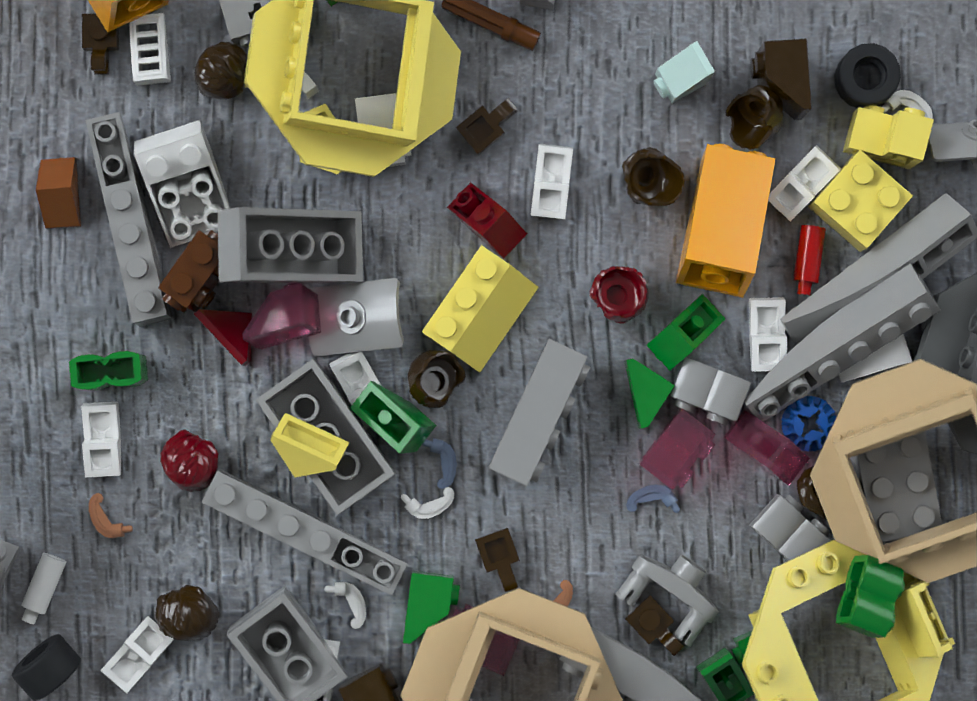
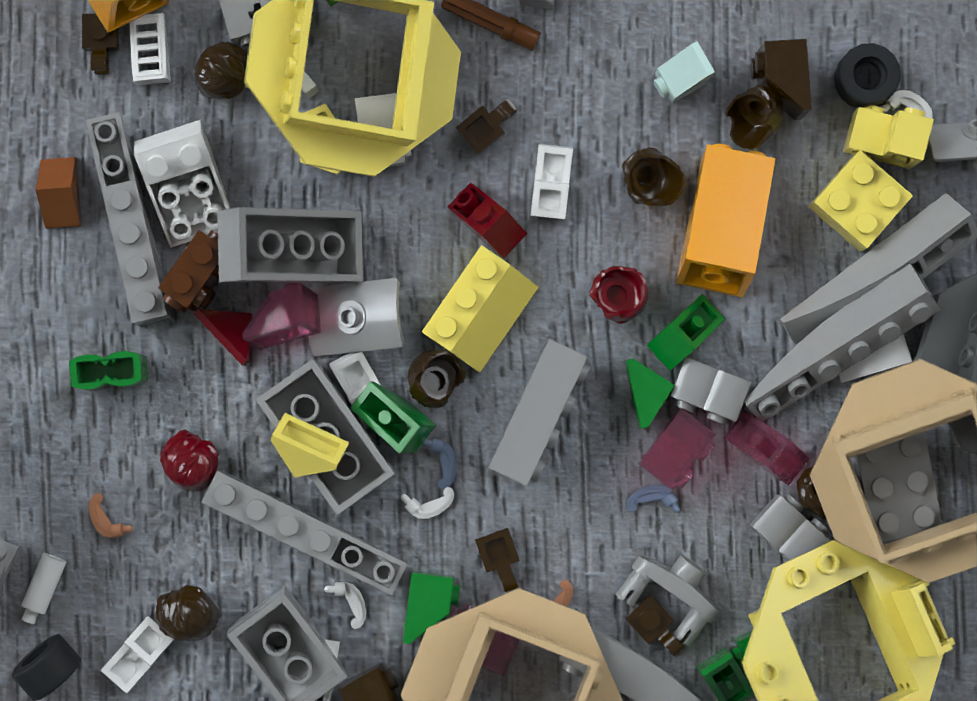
white slope [81,402,121,478] -> none
white slope [749,297,787,372] -> none
white slope [768,145,841,222] -> none
blue gear [781,396,836,452] -> none
red cylinder [793,225,826,296] -> none
green brick [836,555,905,638] -> none

